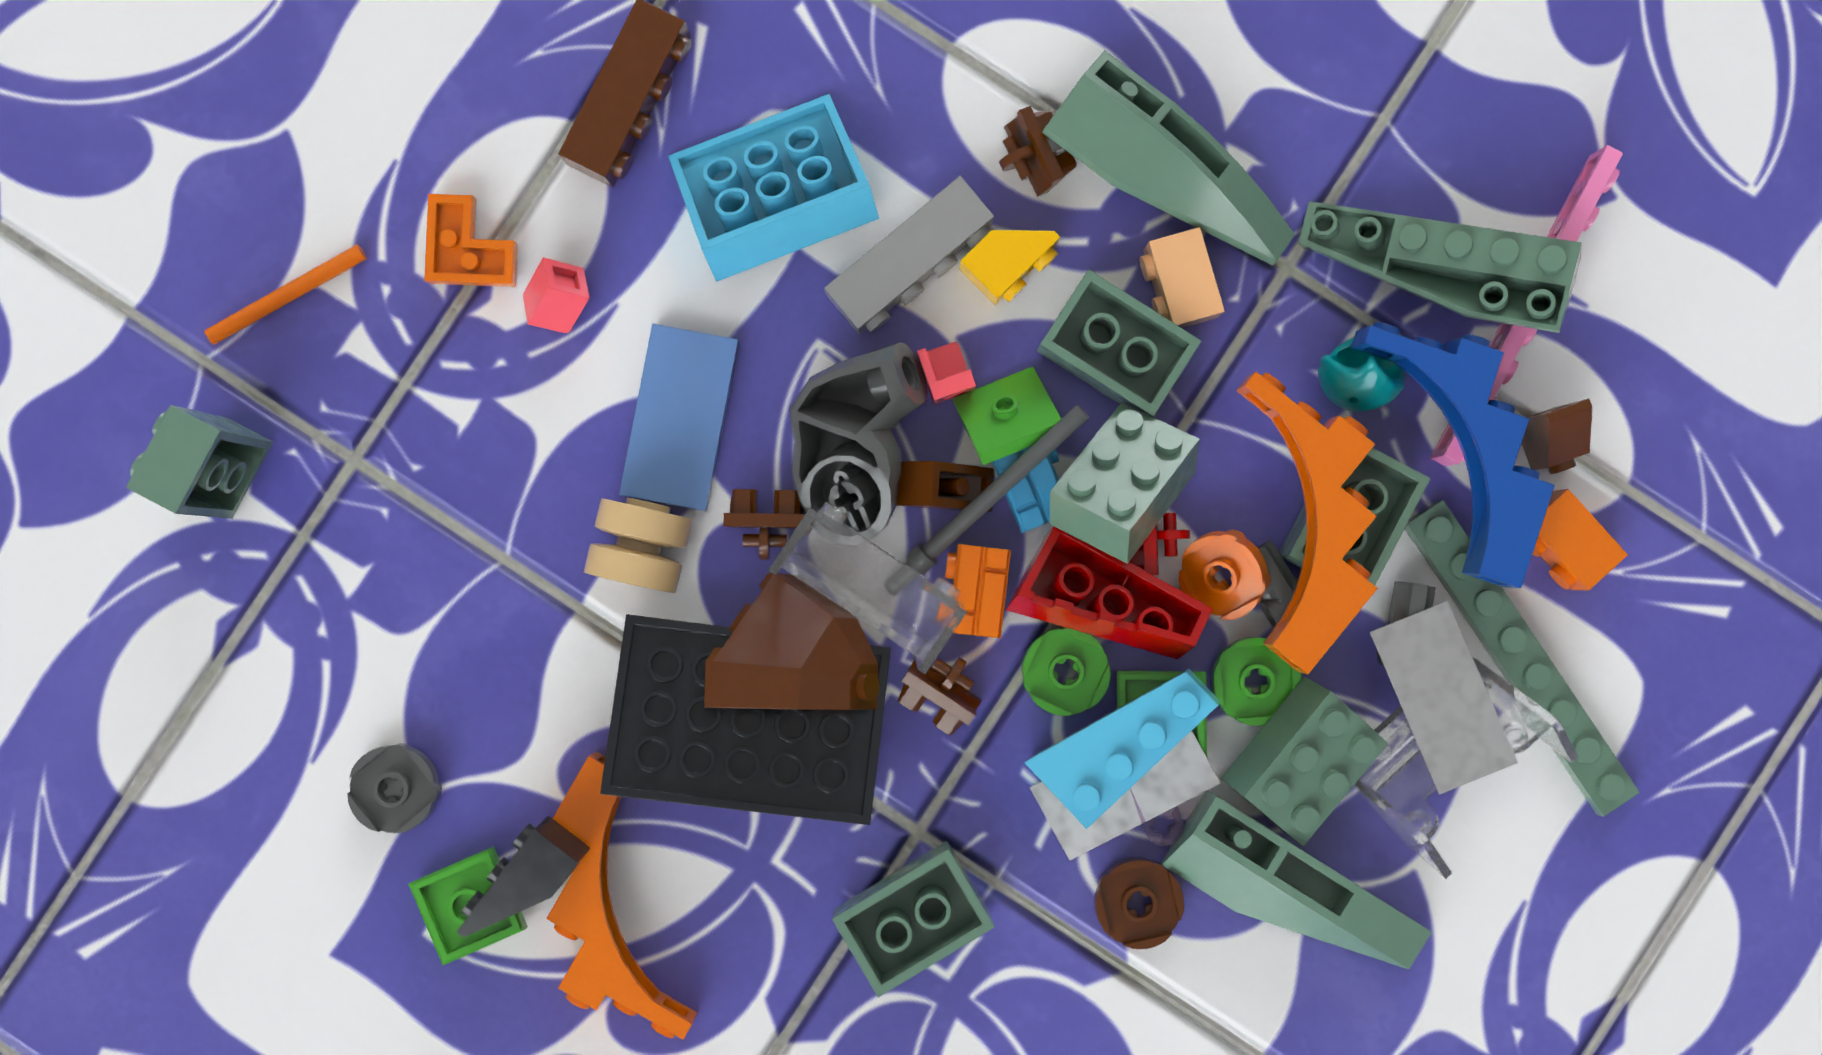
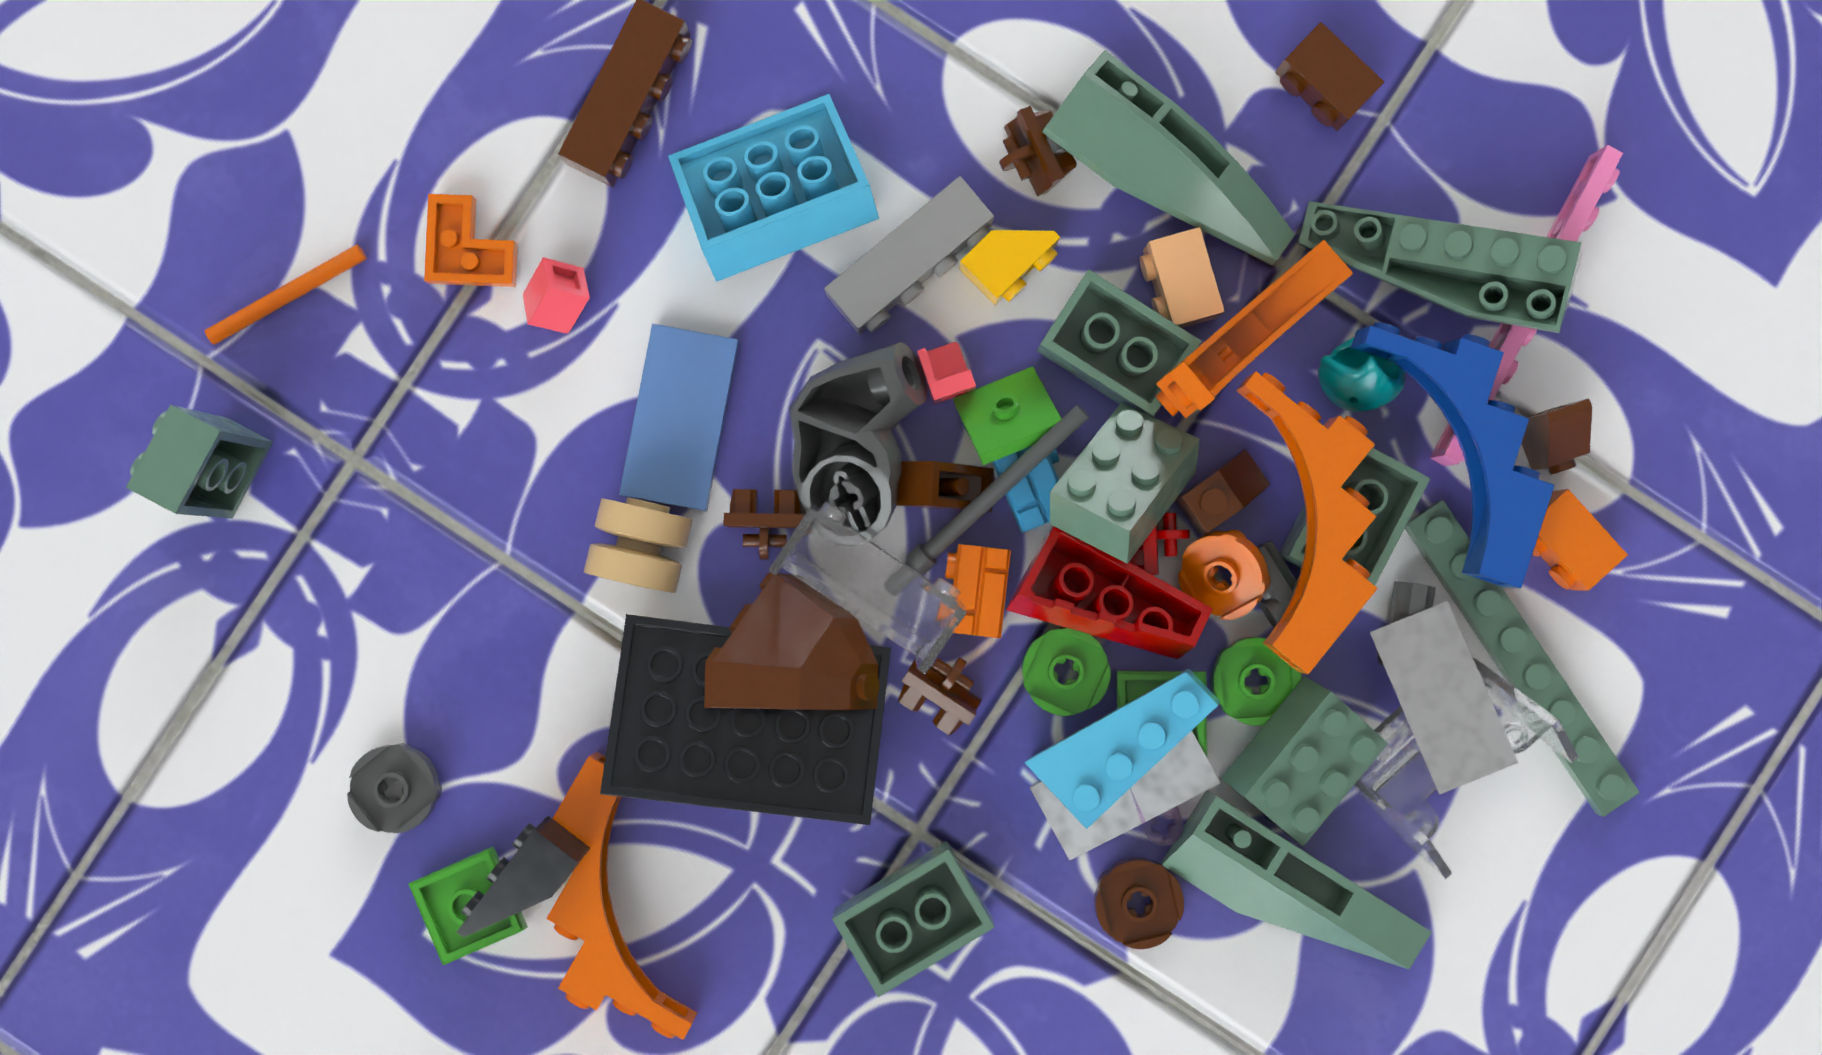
none -> orange arch [1156,240,1353,418]
none -> reddish brown slope [1175,449,1270,534]
none -> reddish brown brick [1275,22,1384,131]

